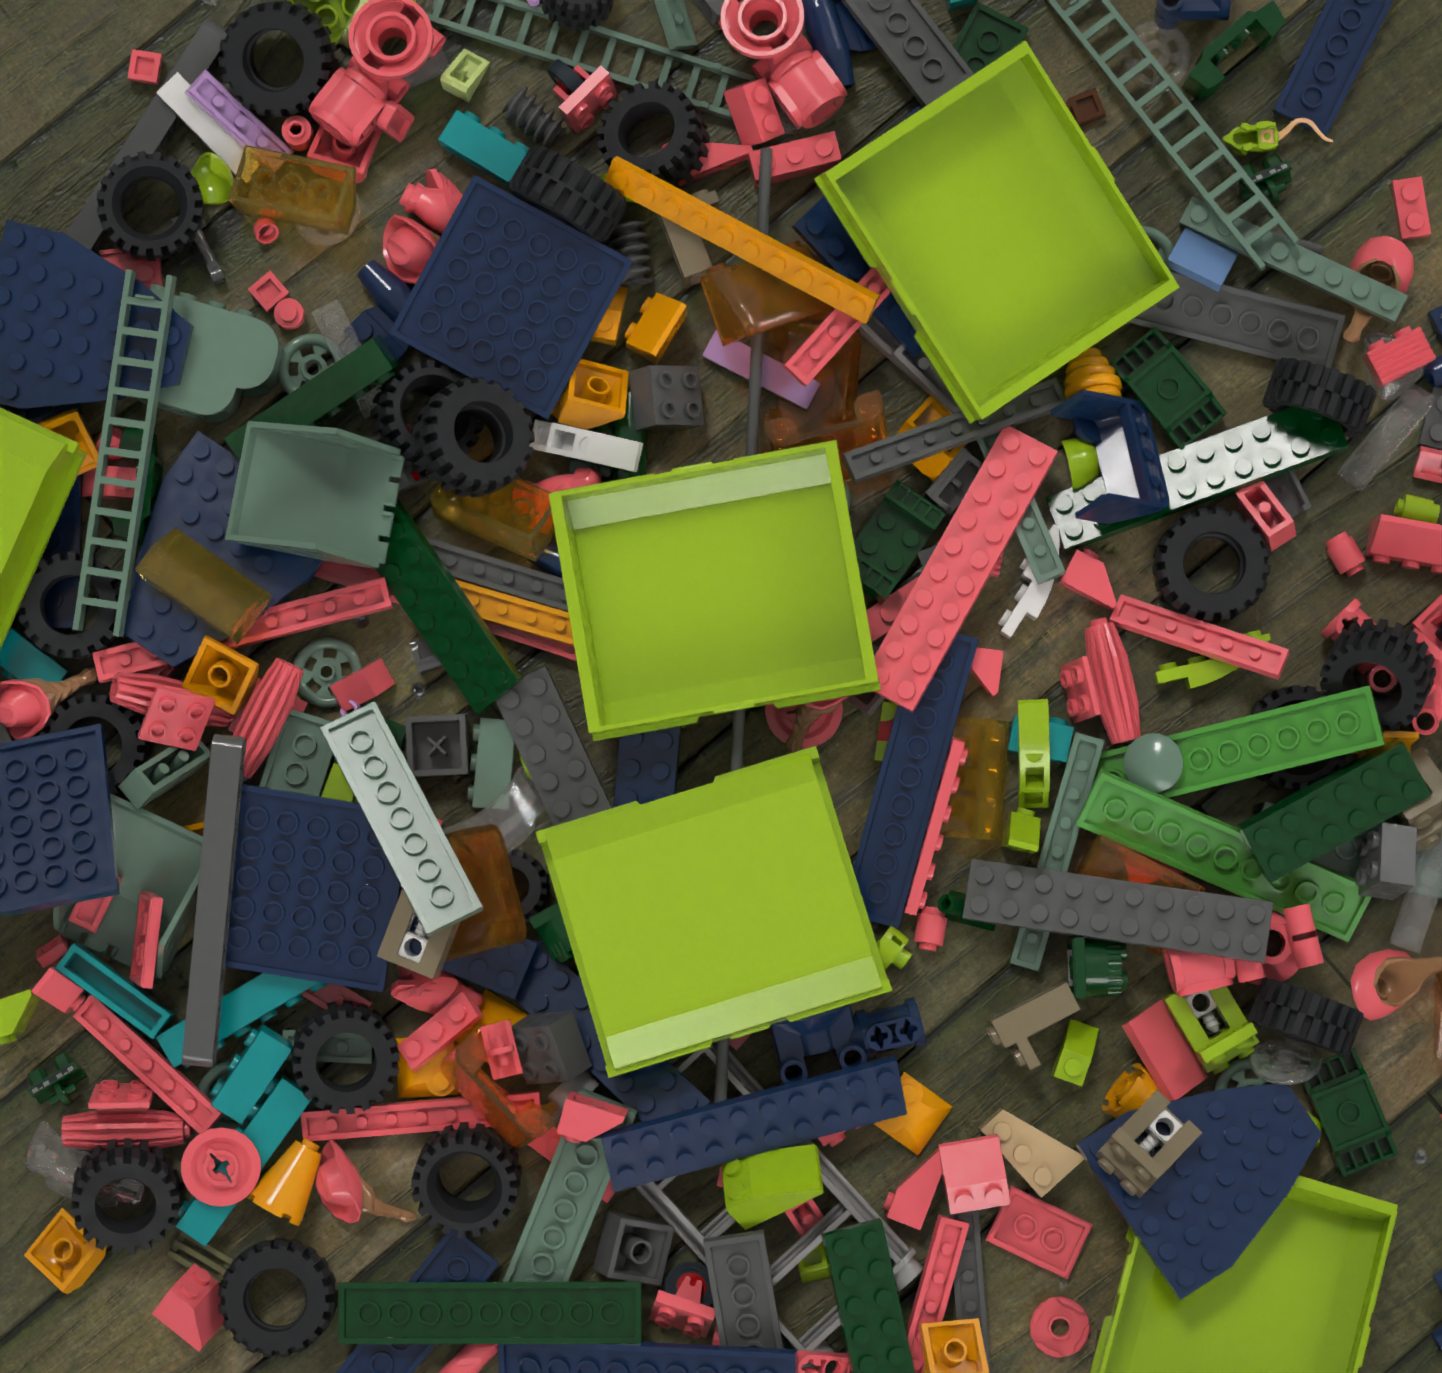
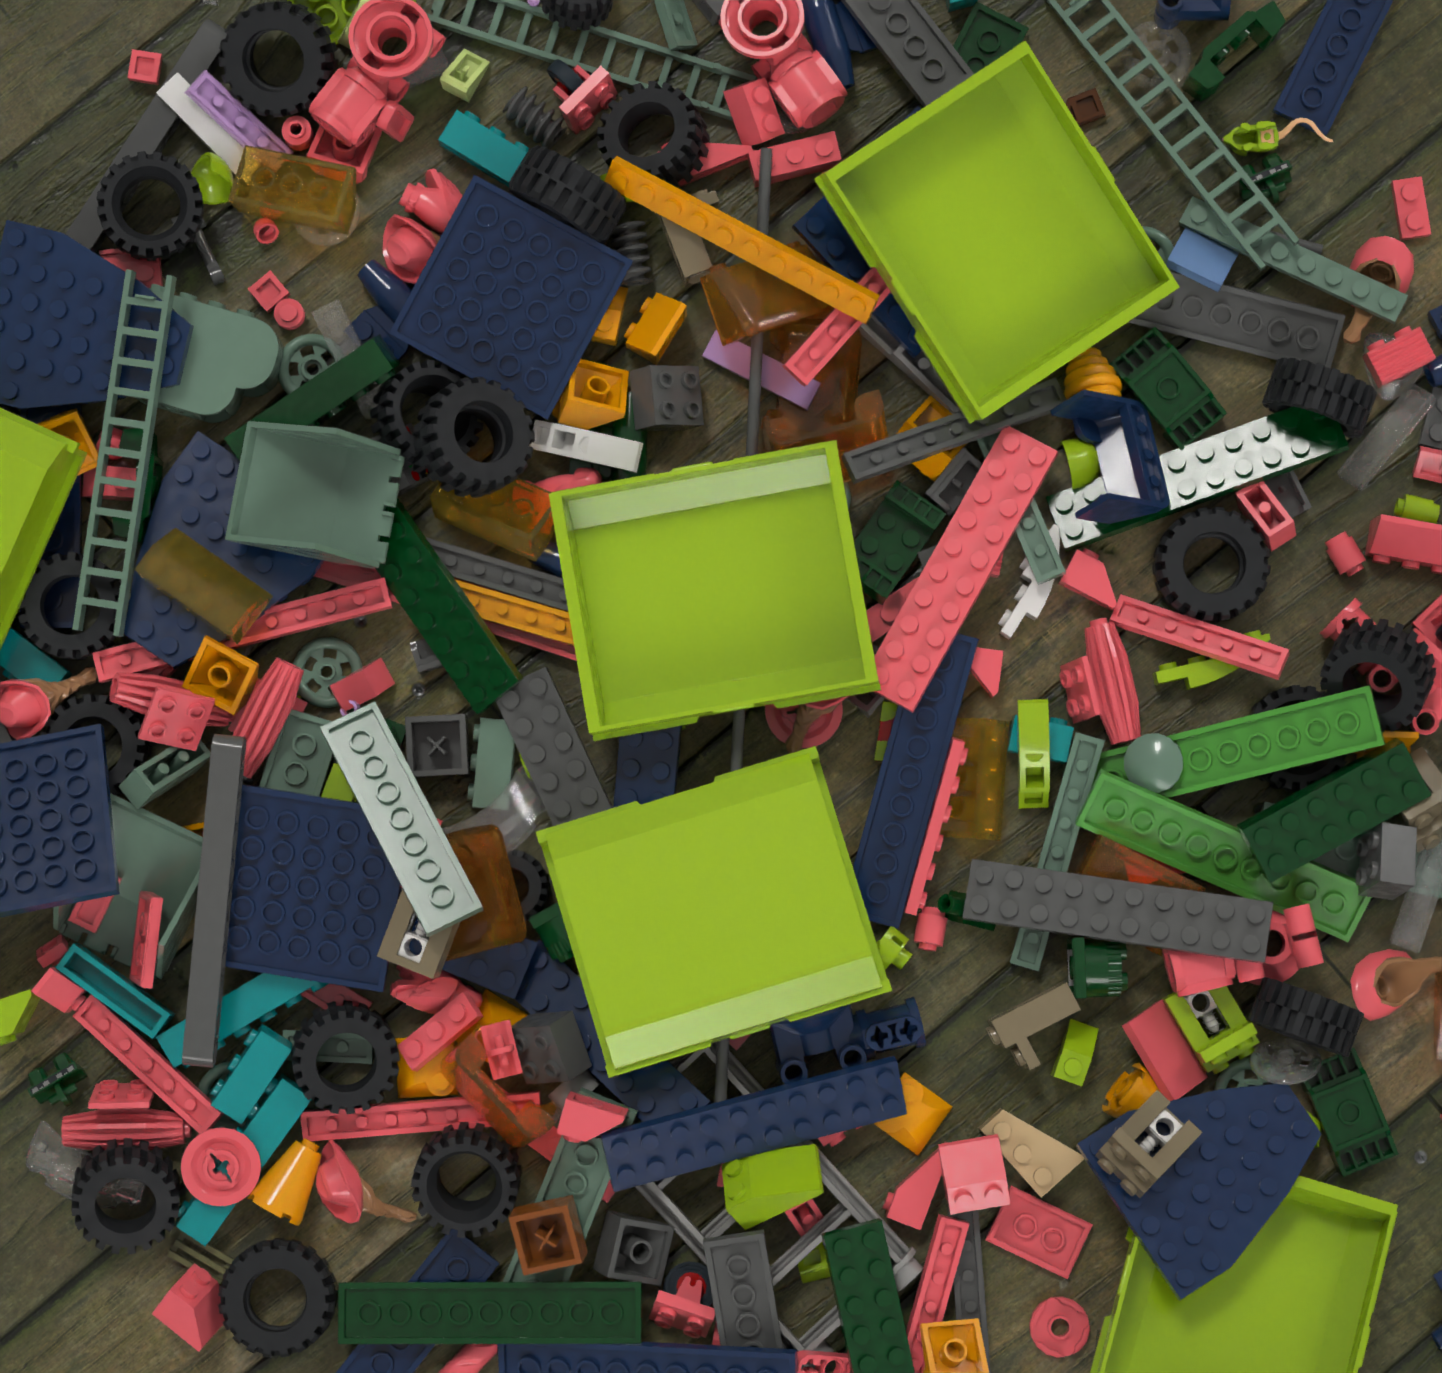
light orange slope [24,1208,106,1294] -> none
lime slope [1001,807,1041,854] -> none
none -> dark orange brick [508,1195,588,1276]

